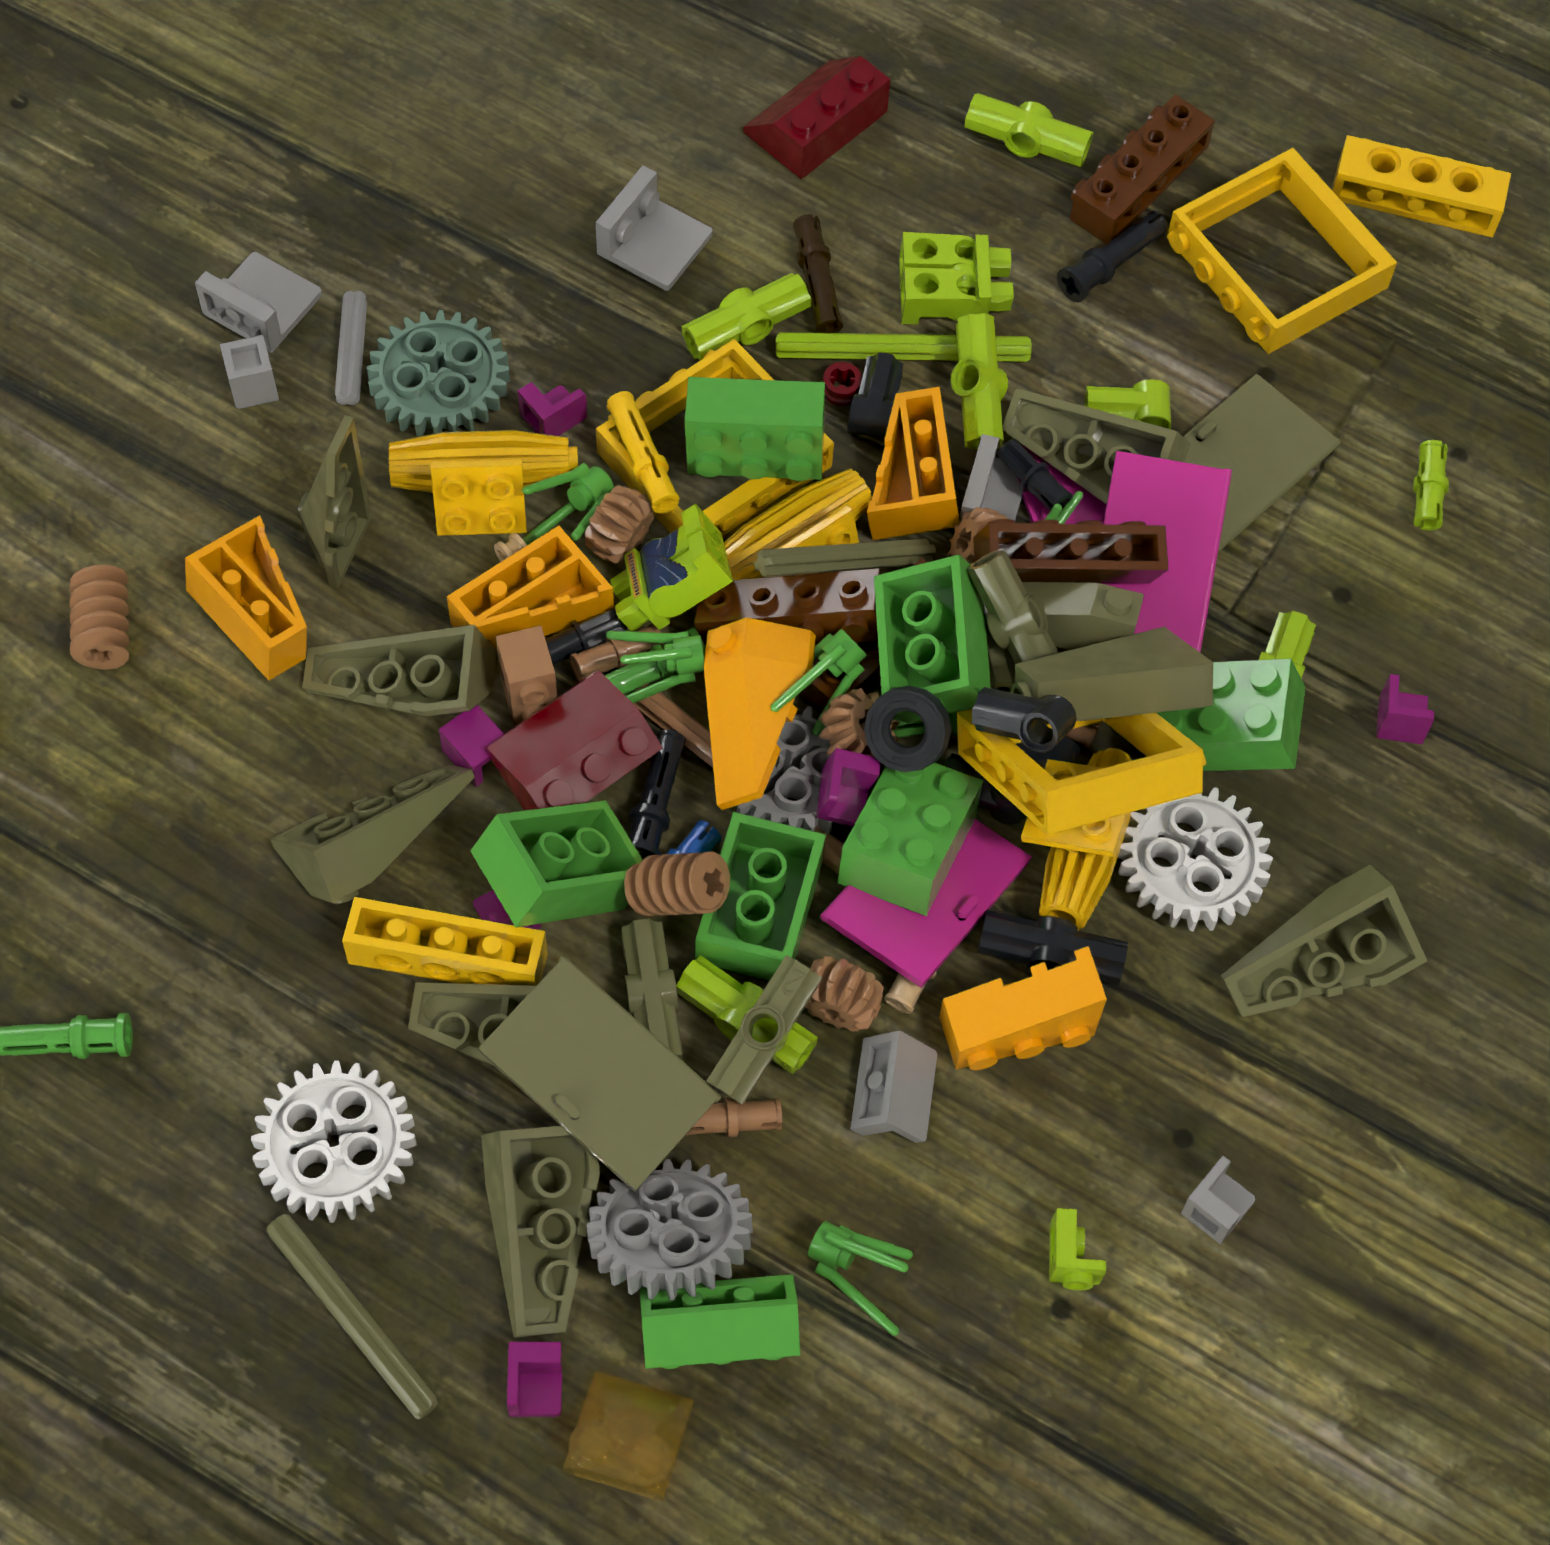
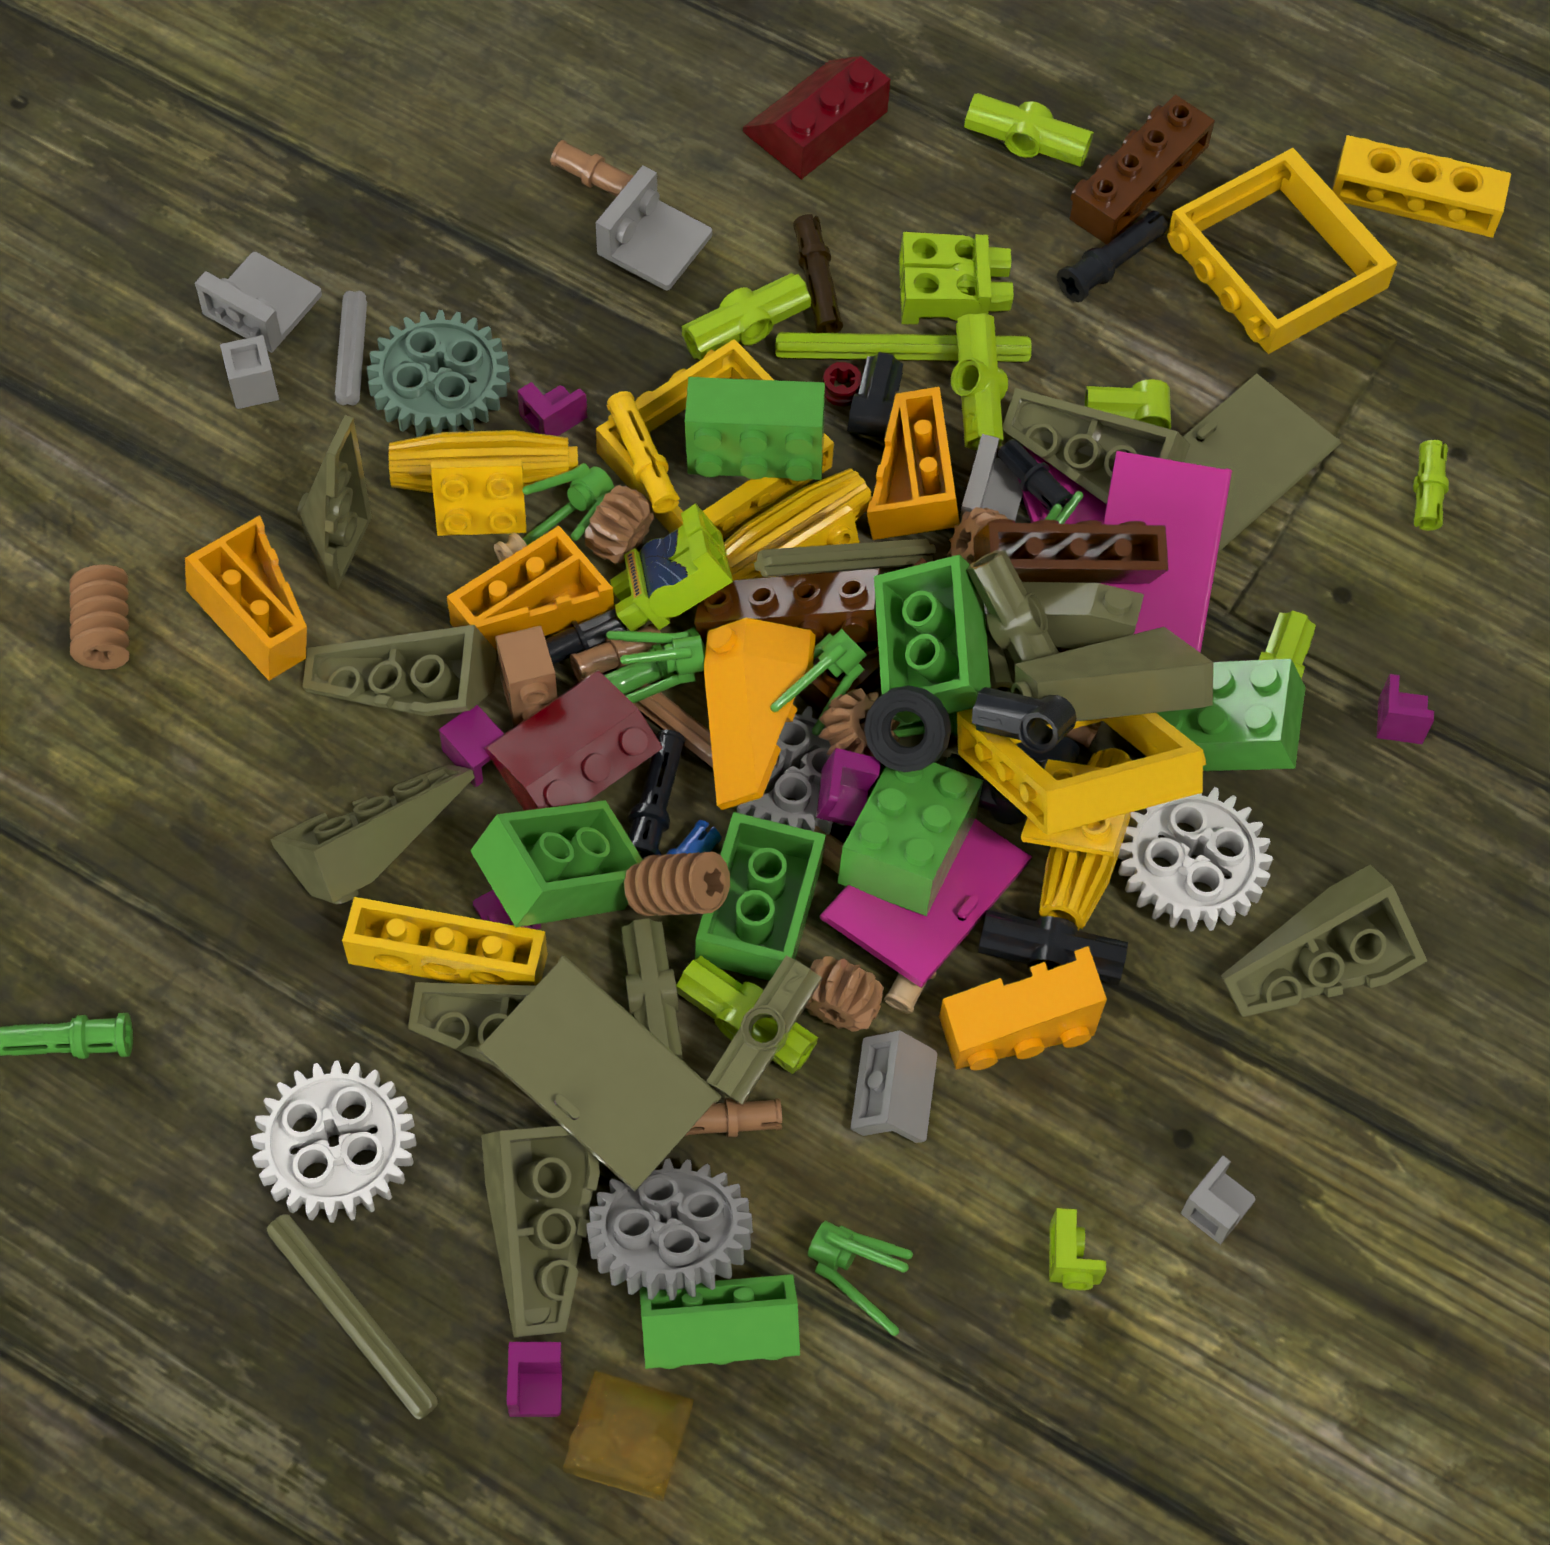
none -> medium nougat pin [550,140,634,196]

